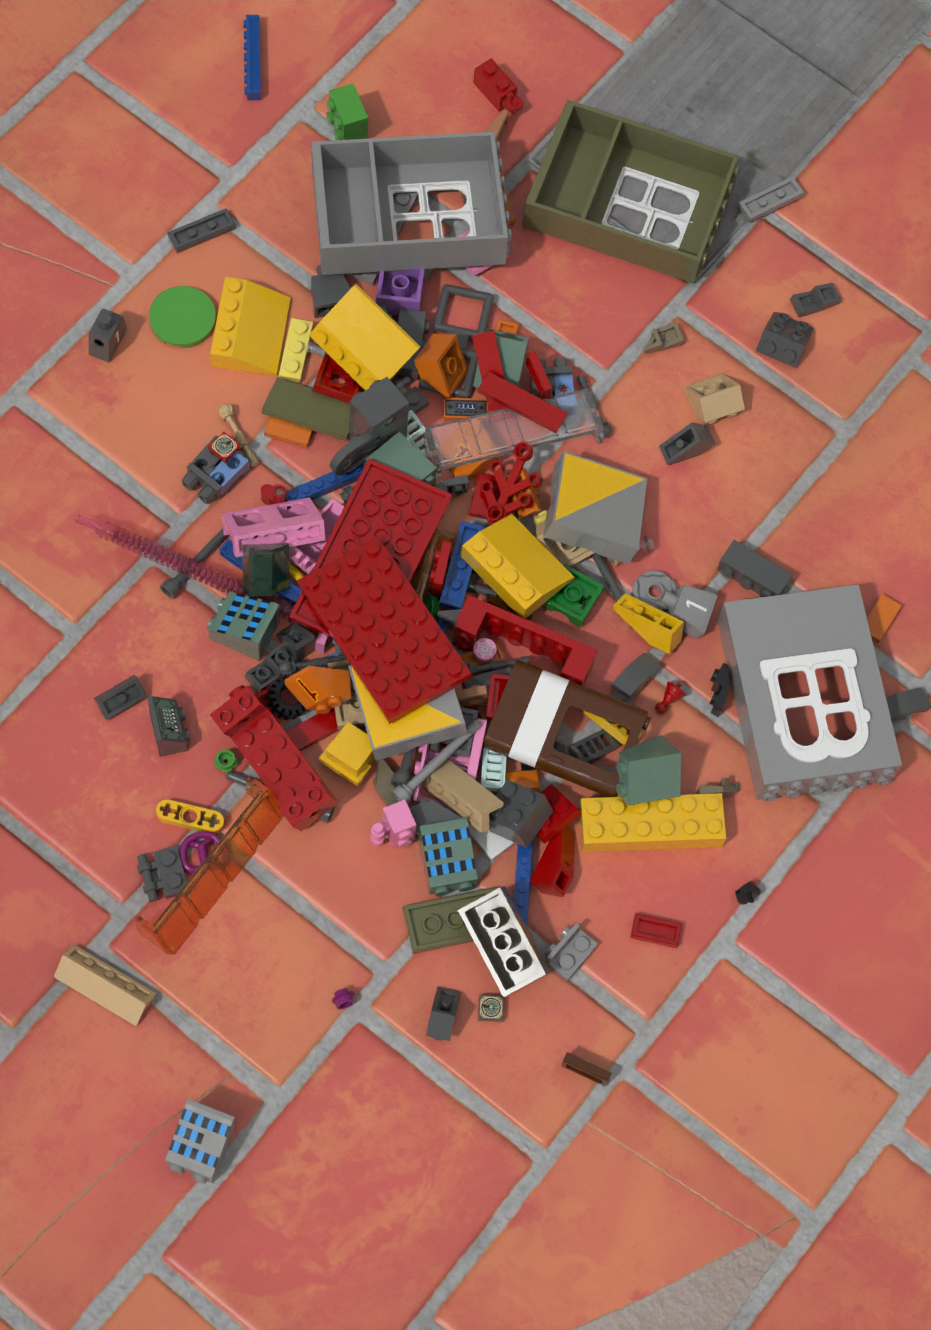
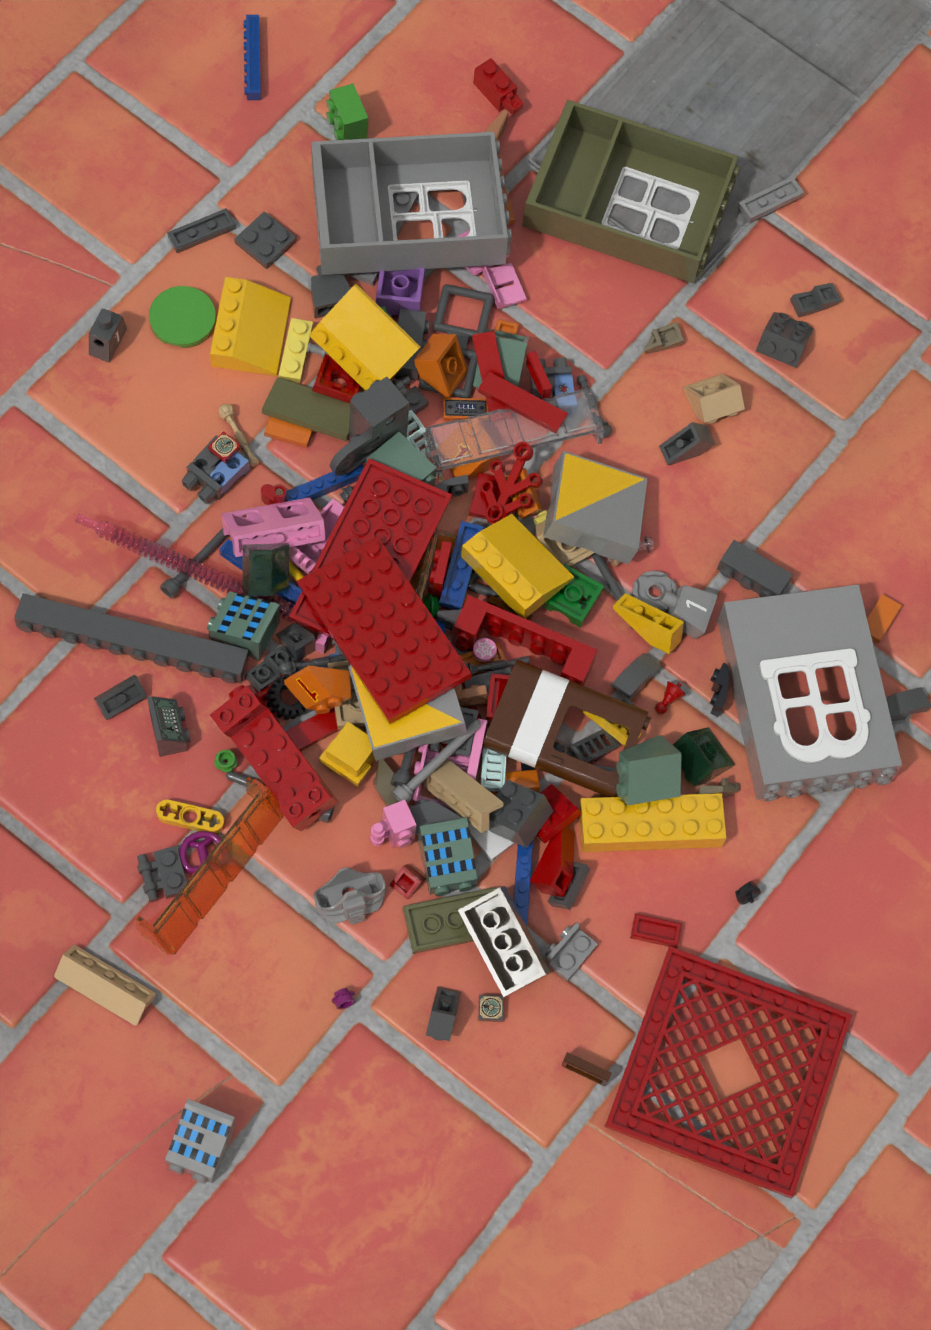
none -> dark grey brick [14,593,249,684]
none -> dark grey plate [234,211,296,269]
none -> light grey piece [313,867,386,925]
none -> red slope [390,864,426,900]
none -> bright pink piece [483,263,527,309]
none -> dark grey plate [548,862,590,910]
none -> red plate [605,946,852,1199]
none -> clear green slope [673,727,735,787]

